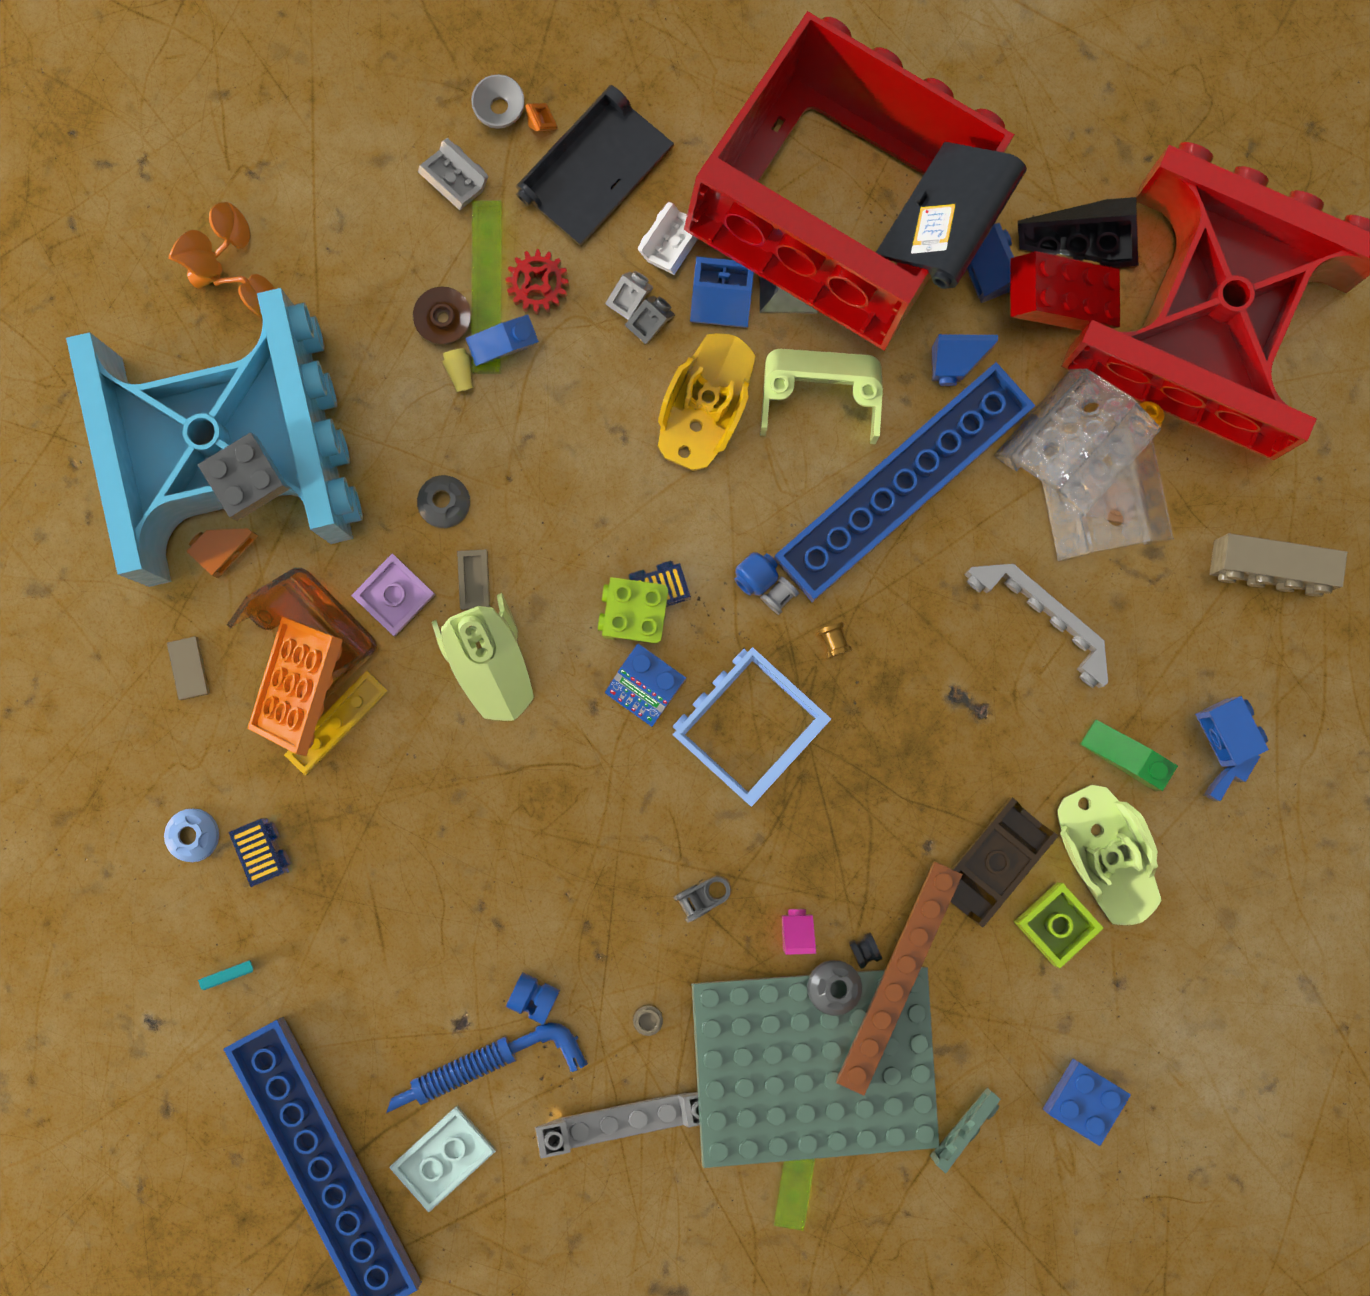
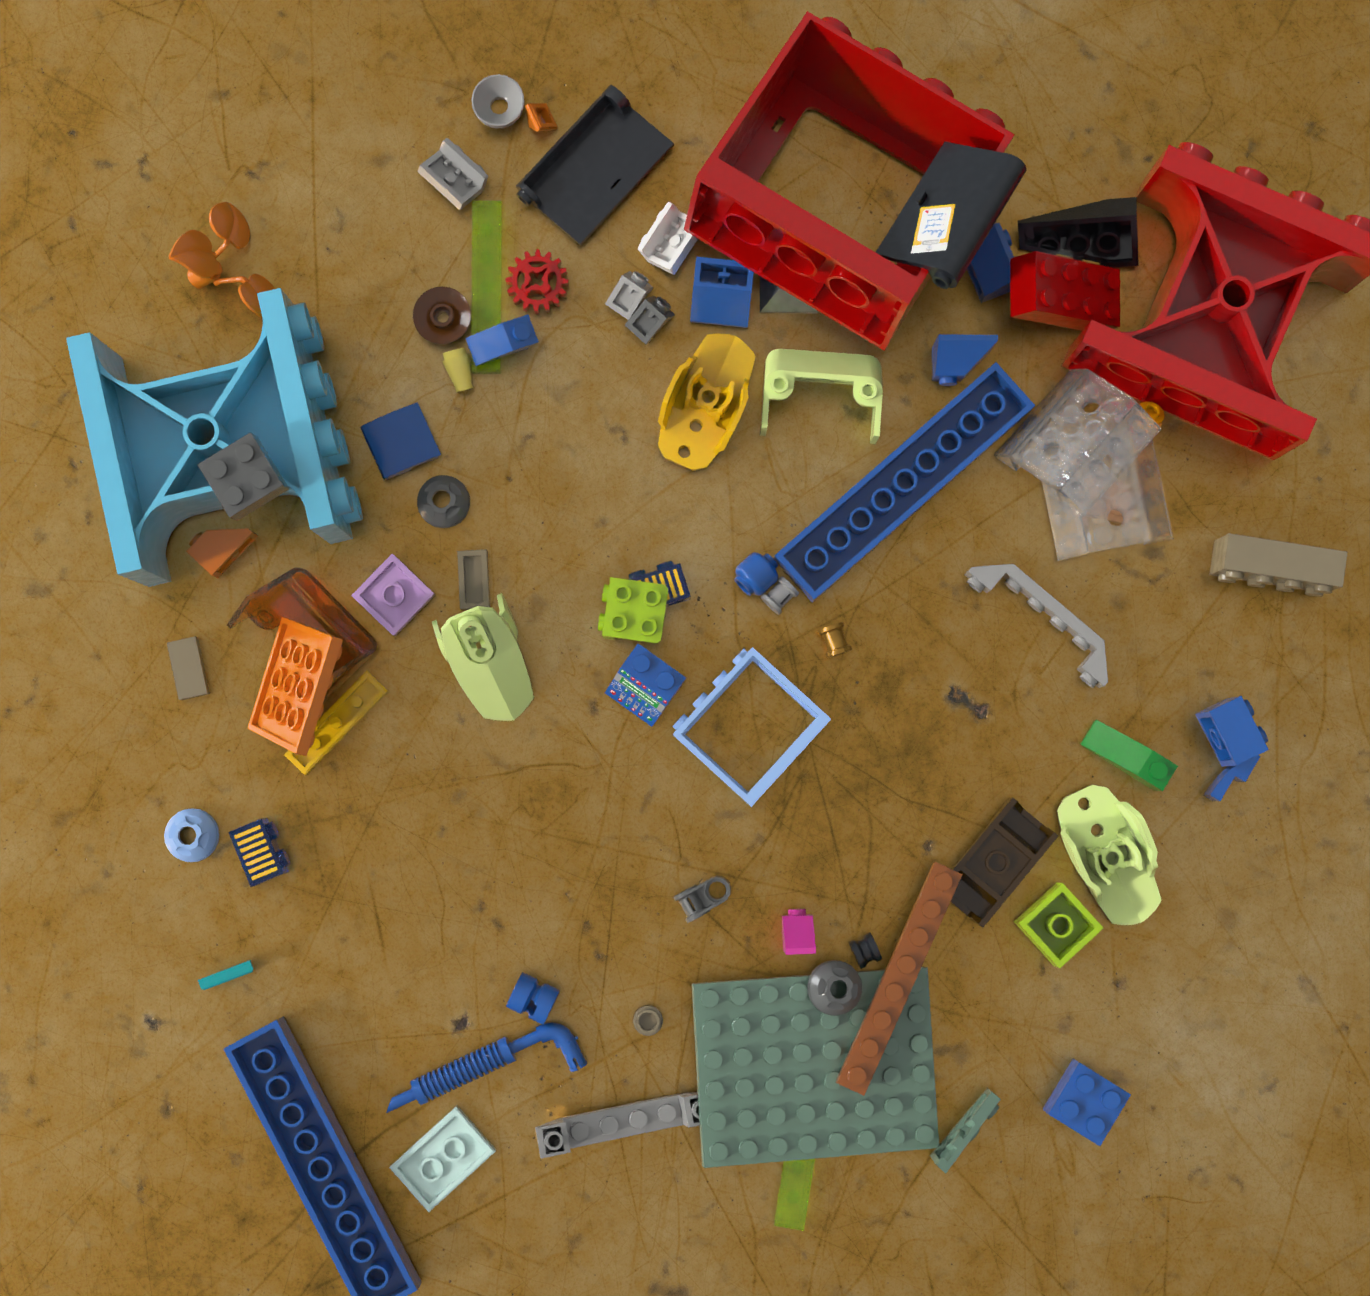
none -> blue slope [360,402,441,480]

